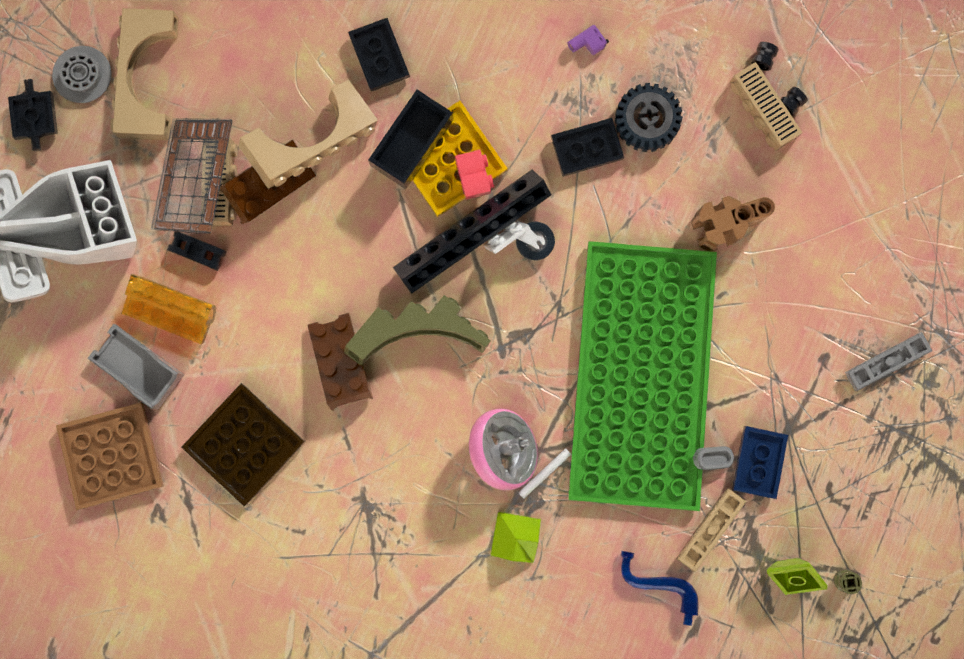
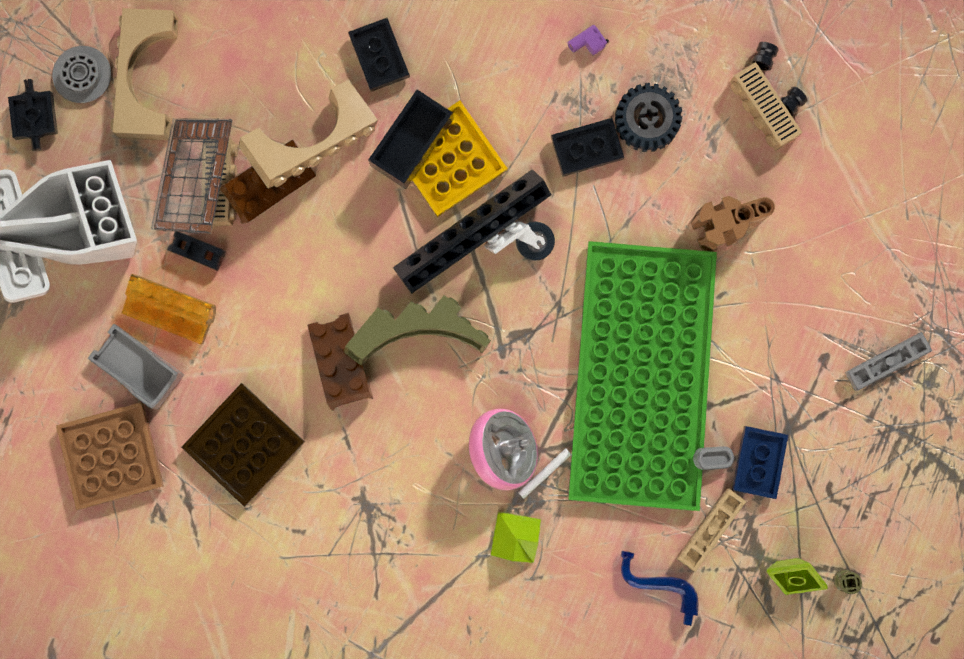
coral brick [455,150,494,200] -> none

